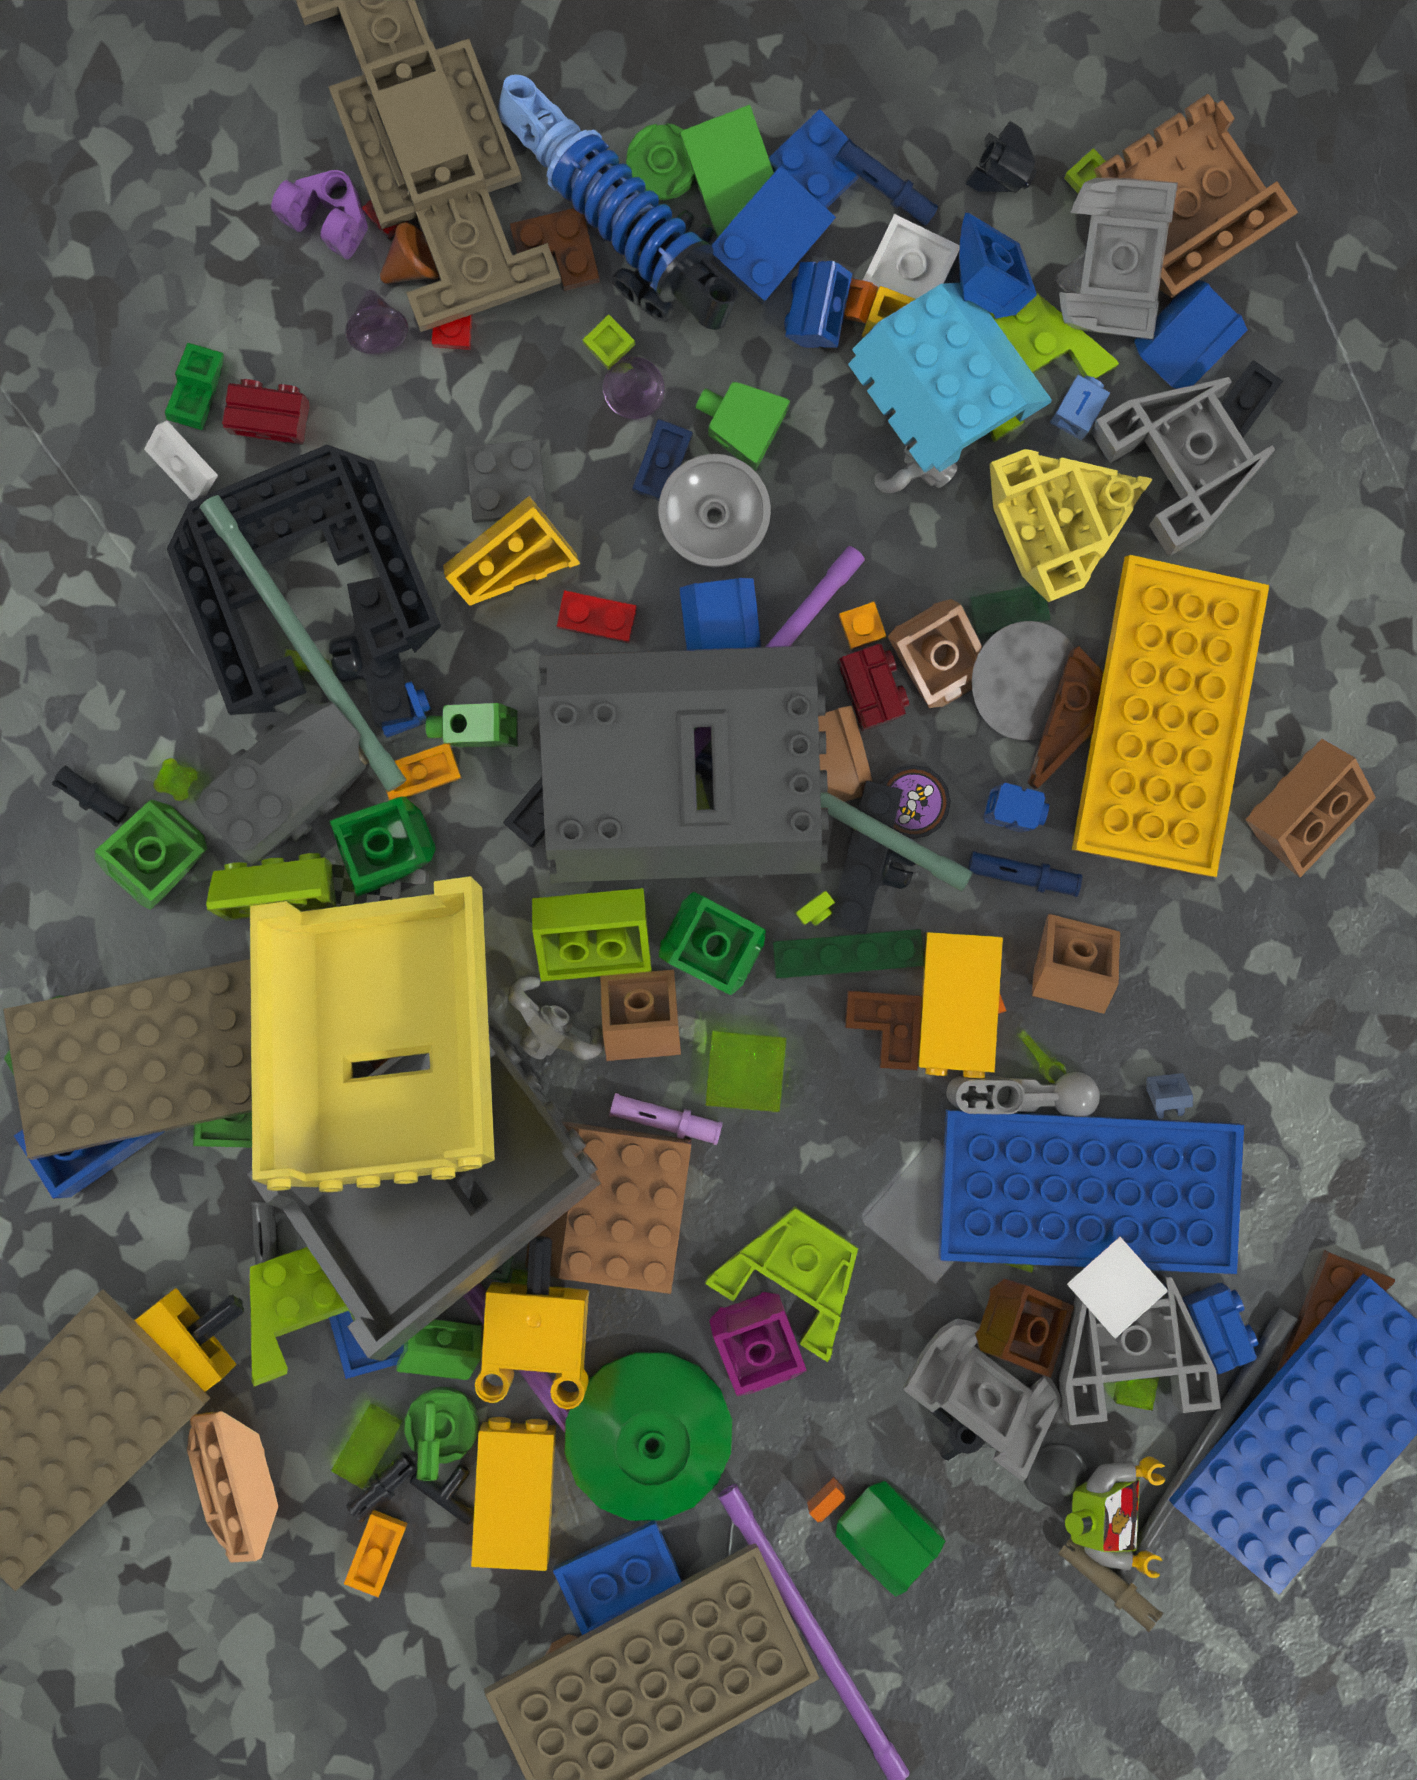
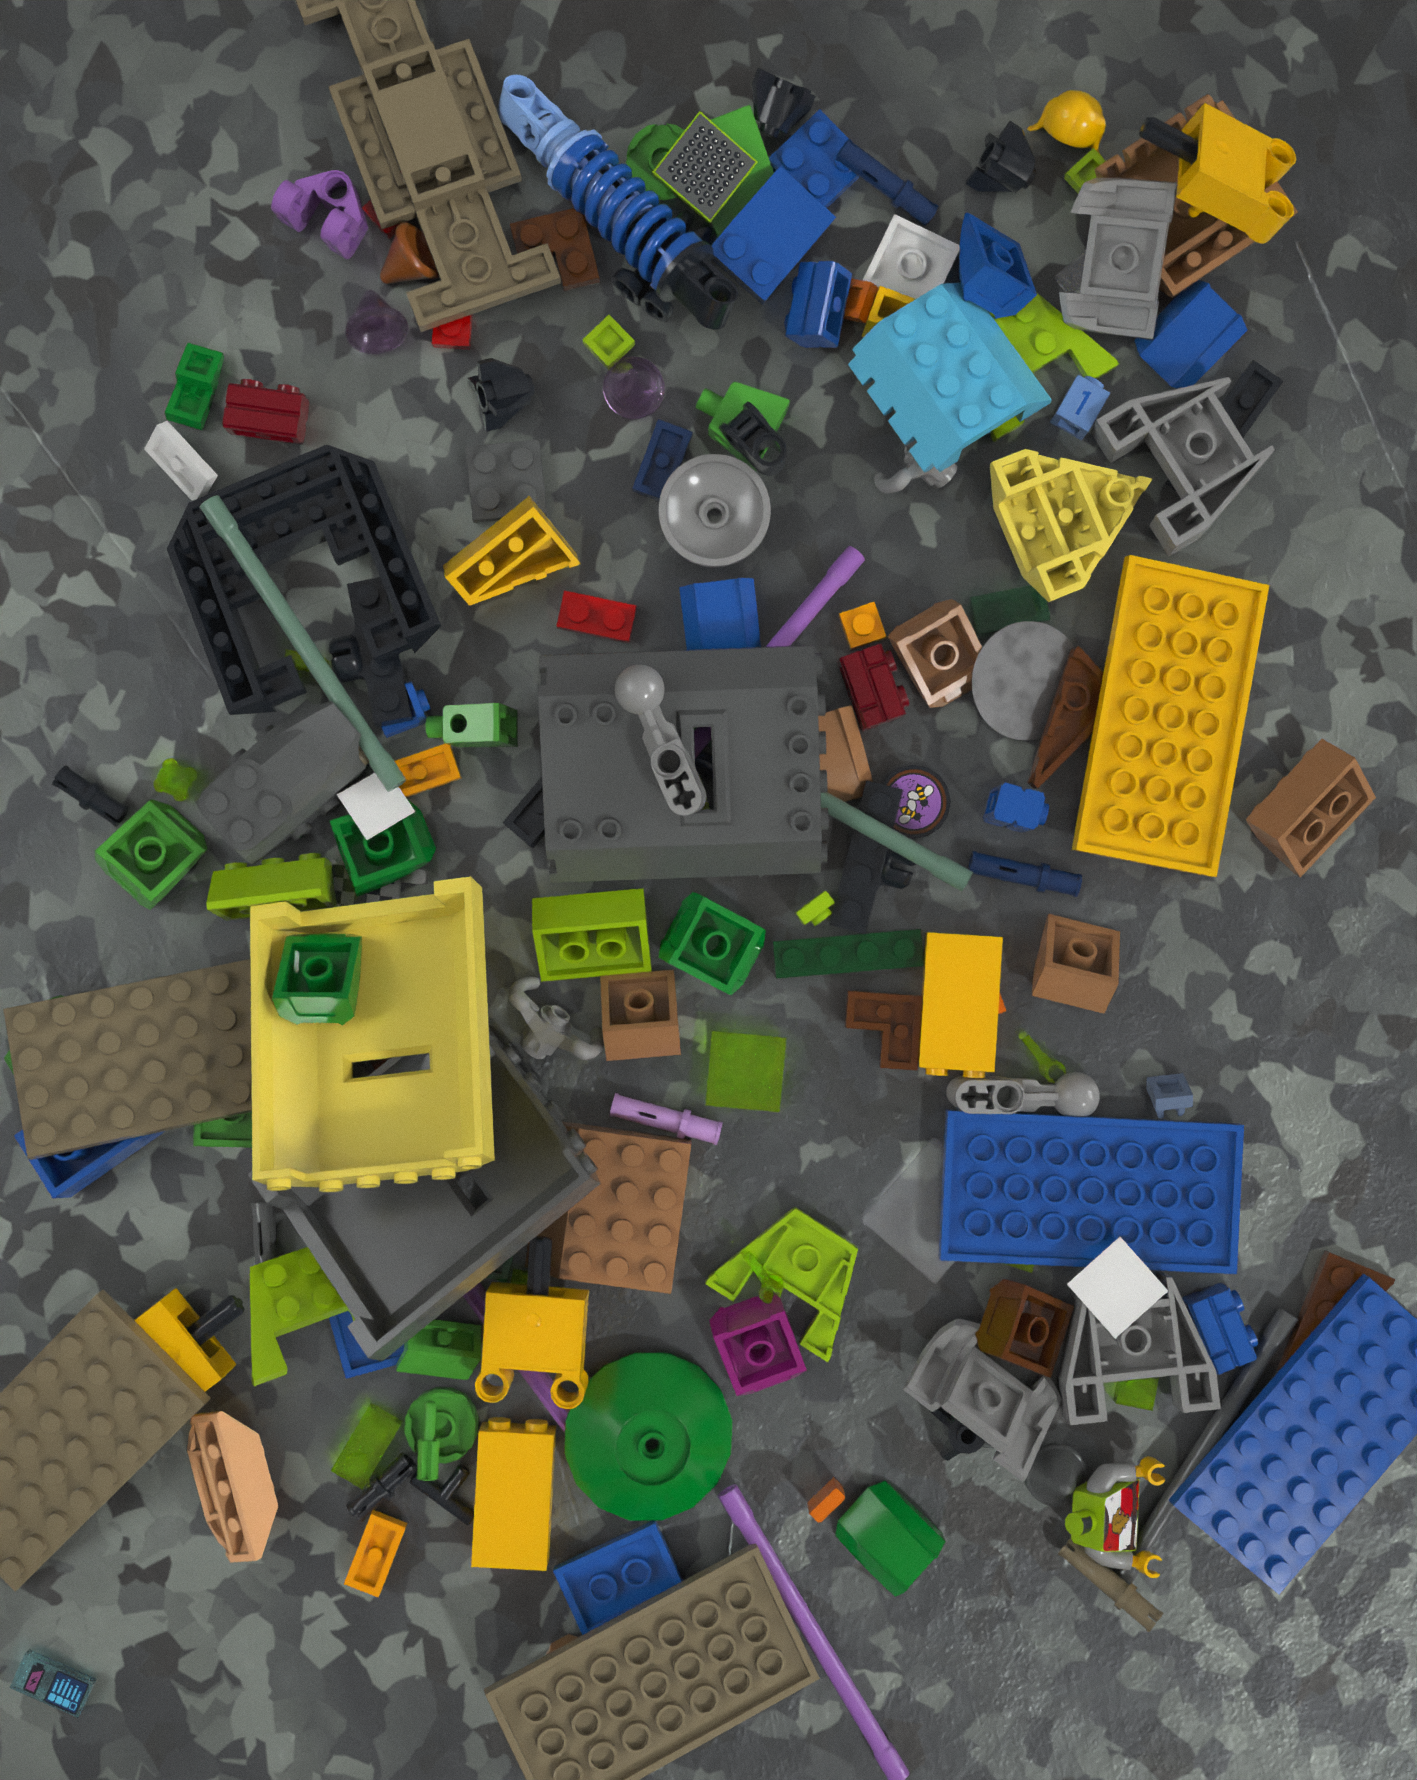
none -> tile [10,1649,97,1718]
none -> green slope [272,934,362,1025]
none -> white sticker [337,773,415,840]
none -> black brick [468,358,534,432]
none -> light grey beam [615,664,706,816]
none -> tile [652,111,758,224]
none -> black piece [719,401,787,476]
none -> clear neon green hand [743,1251,784,1304]
none -> black brick [752,68,816,138]
none -> yellow hair [1027,90,1106,155]
none -> yellow piece [1139,103,1296,244]

